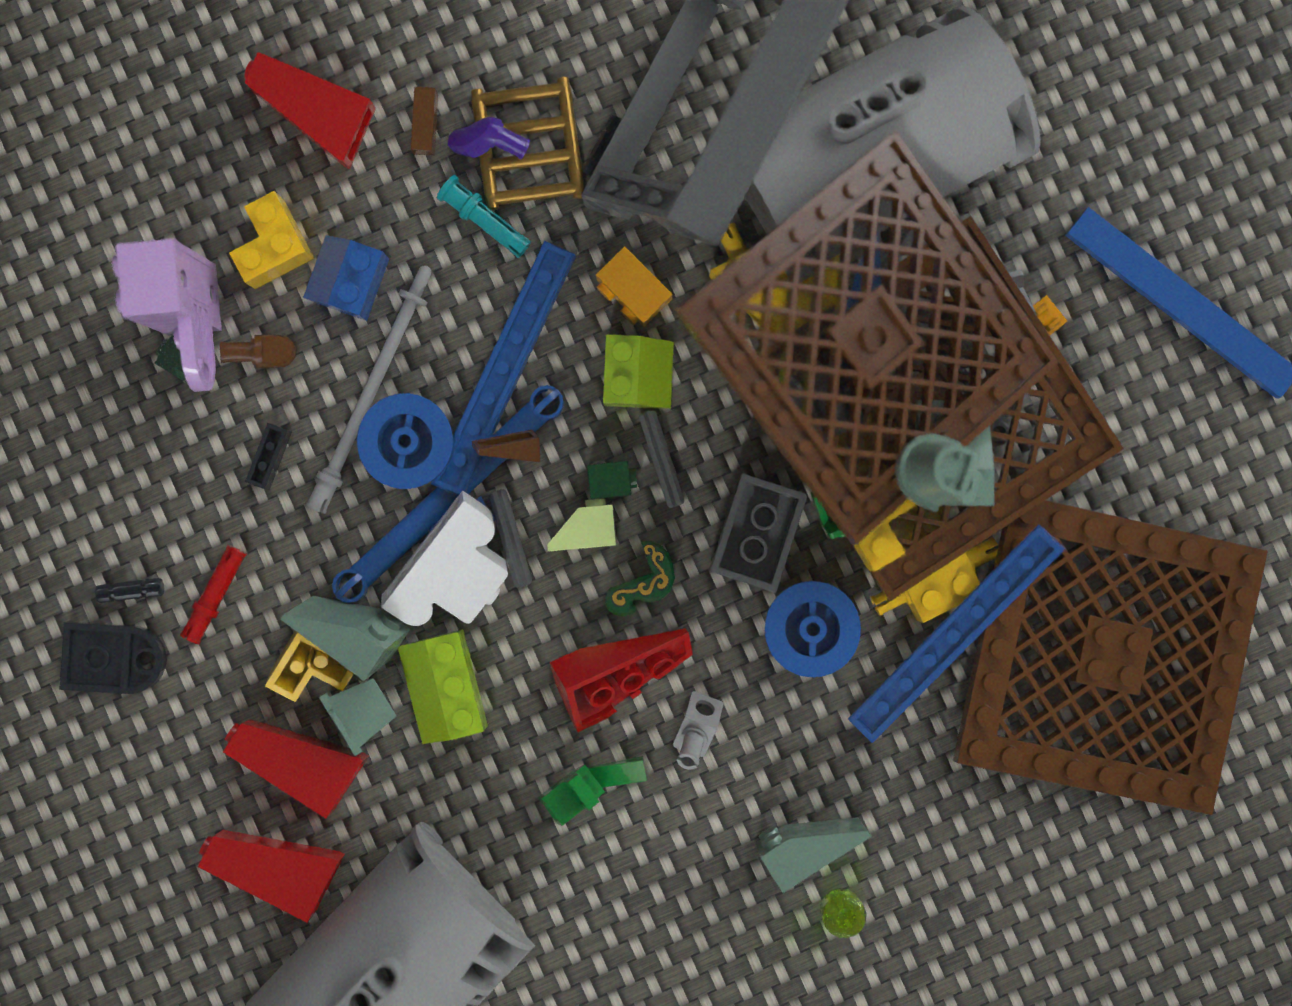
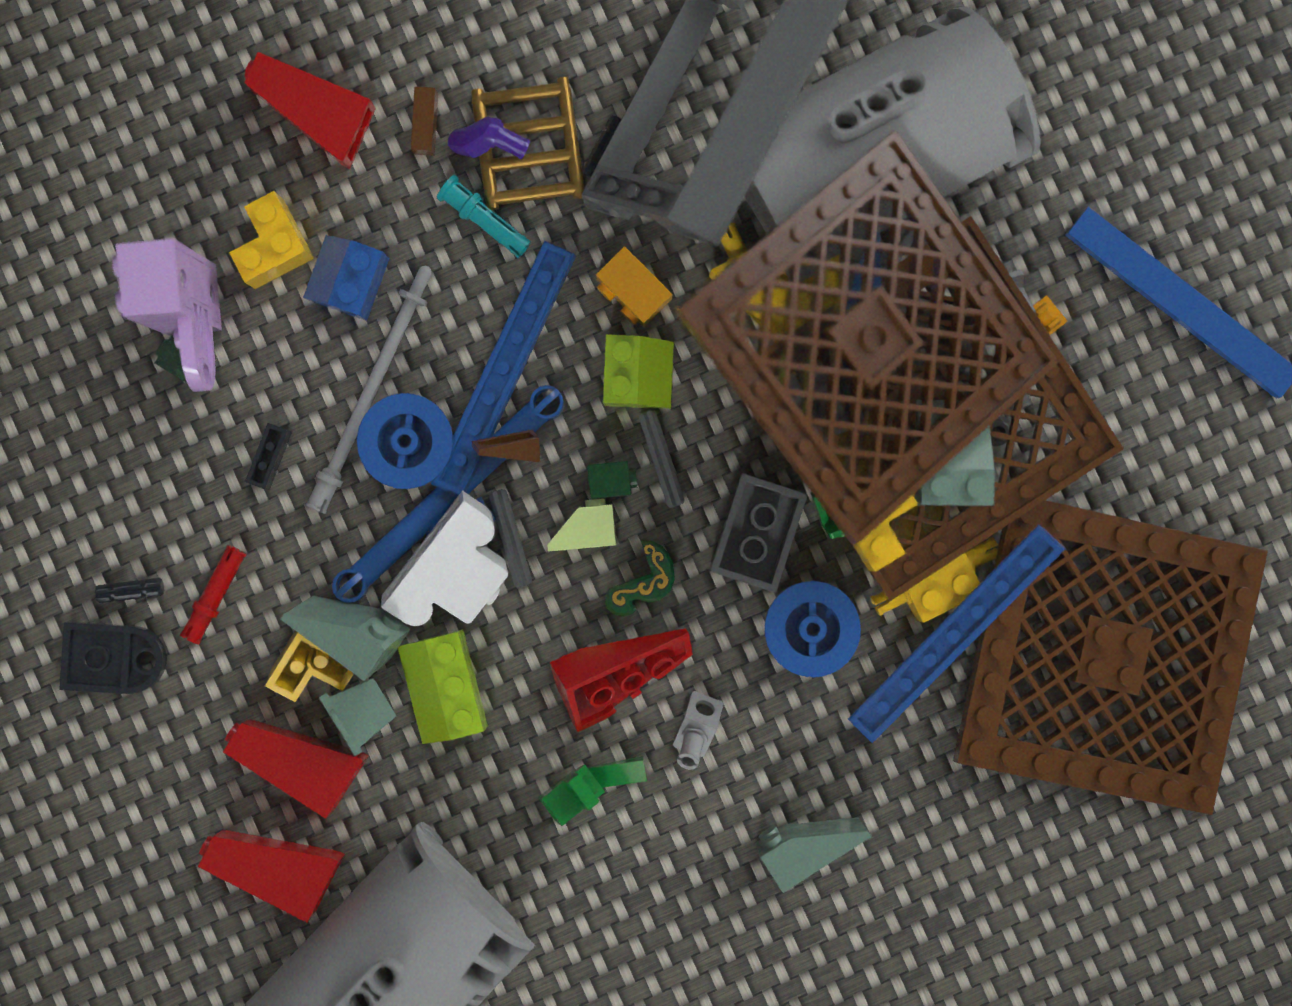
reddish brown arm [220,334,296,368] -> none
clear neon green head [820,888,867,938] -> none
sand green container [896,434,982,511] -> none

